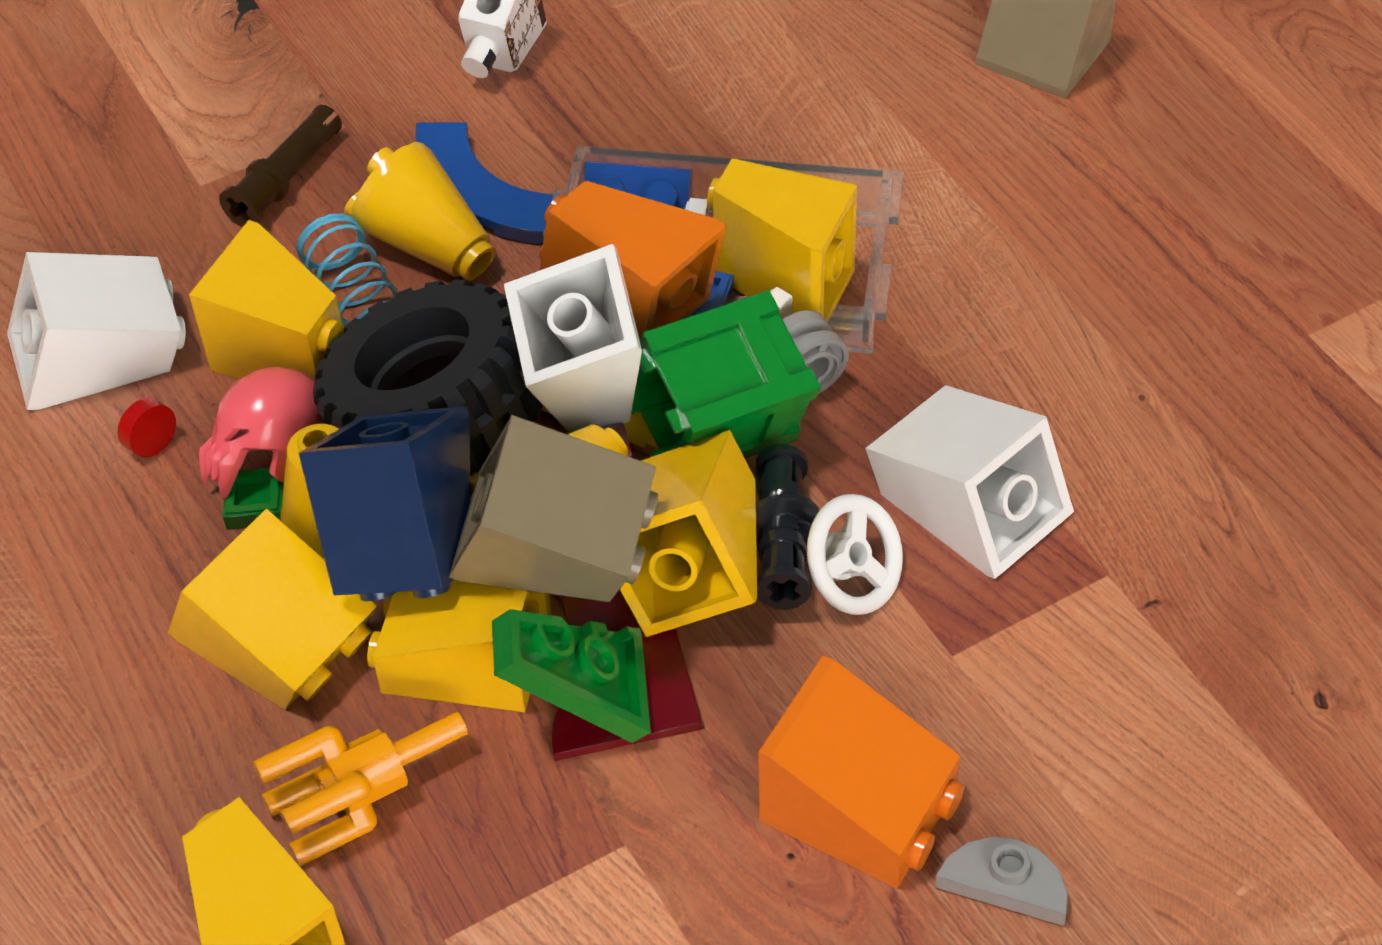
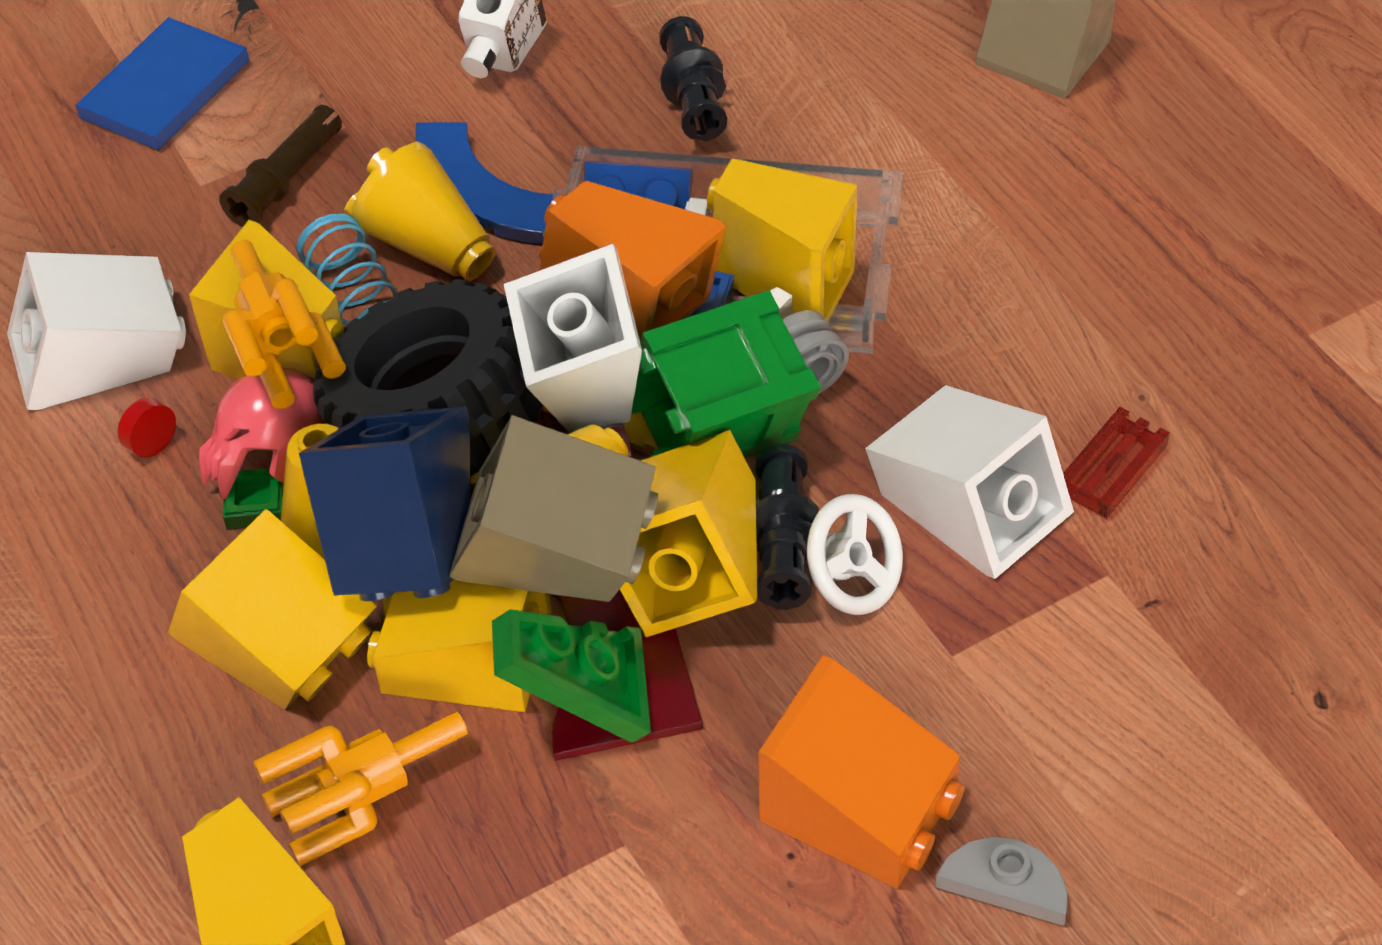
none -> blue tile [75,17,250,150]
none -> light orange plant [223,240,346,409]
none -> black piece [659,16,728,141]
none -> clear red tile [1063,407,1170,519]

